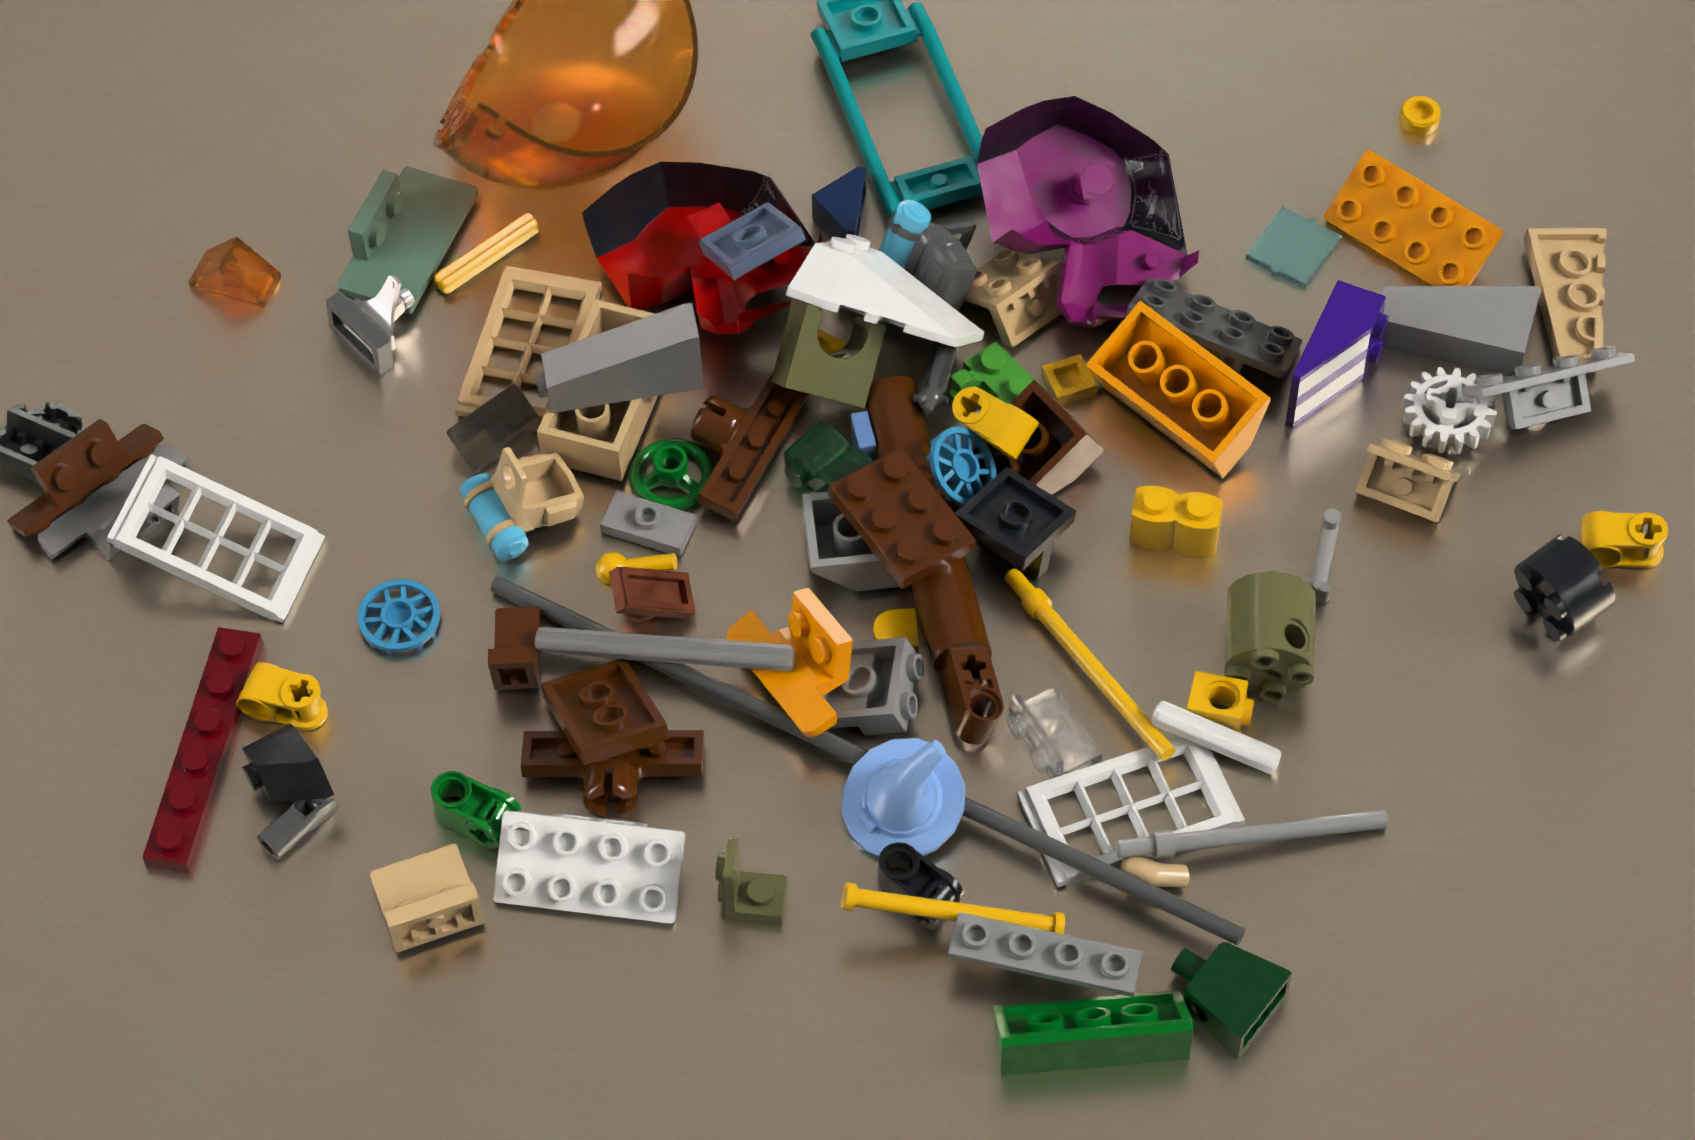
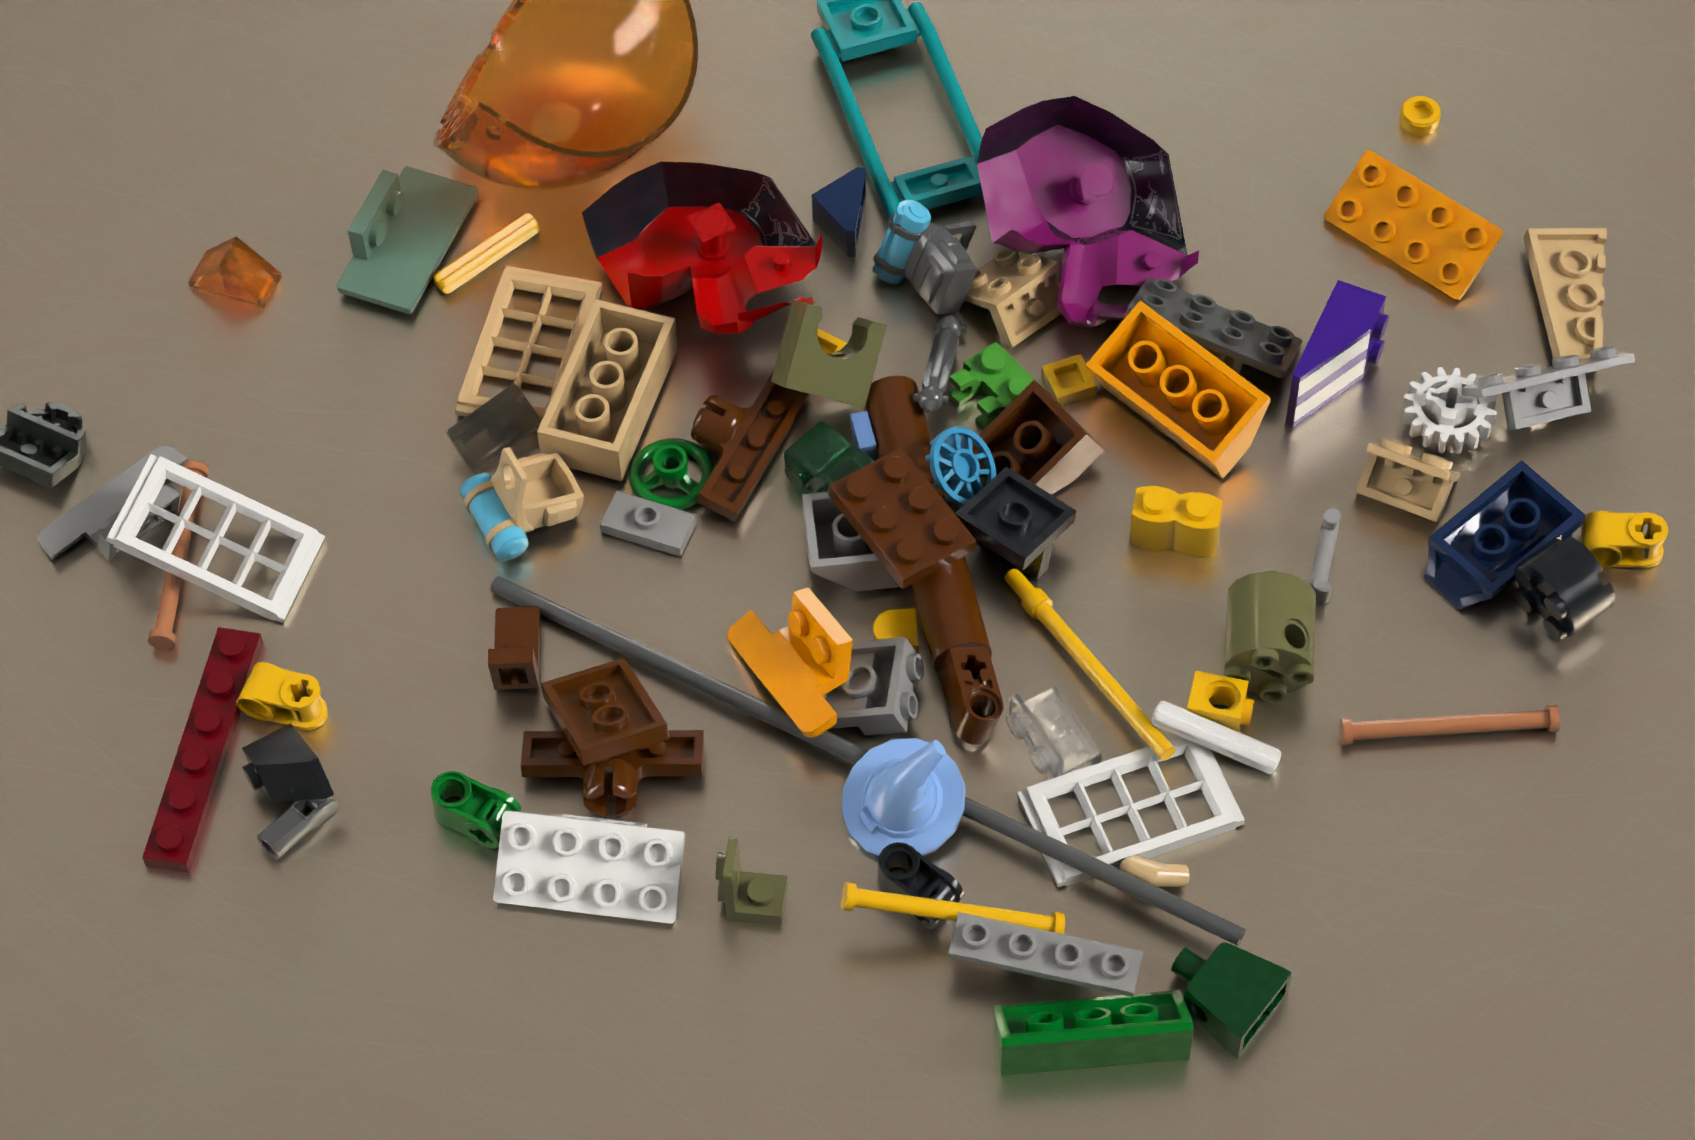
reddish brown bracket [7,419,164,537] -> none
dark grey piece [326,275,415,376] -> none
dark azure wheel [357,579,440,655] -> none
tan bracket [370,844,485,953] -> none
light grey slope [535,303,704,413] -> none
light grey axle [535,627,796,671] -> none
yellow bar [595,552,678,586] -> none
copper tile [609,566,696,622] -> none
sand blue tile [698,202,806,280] -> none
white wedge [786,234,984,347] -> none
yellow piece [952,386,1039,460] -> none
light grey bar [1116,810,1388,859] -> none
clear light blue piece [1246,206,1341,289] -> none
light grey slope [1381,286,1541,376] -> none
none -> nougat bar [148,461,209,649]
none -> nougat bar [1340,705,1560,745]
none -> dark blue slope [1424,460,1586,610]

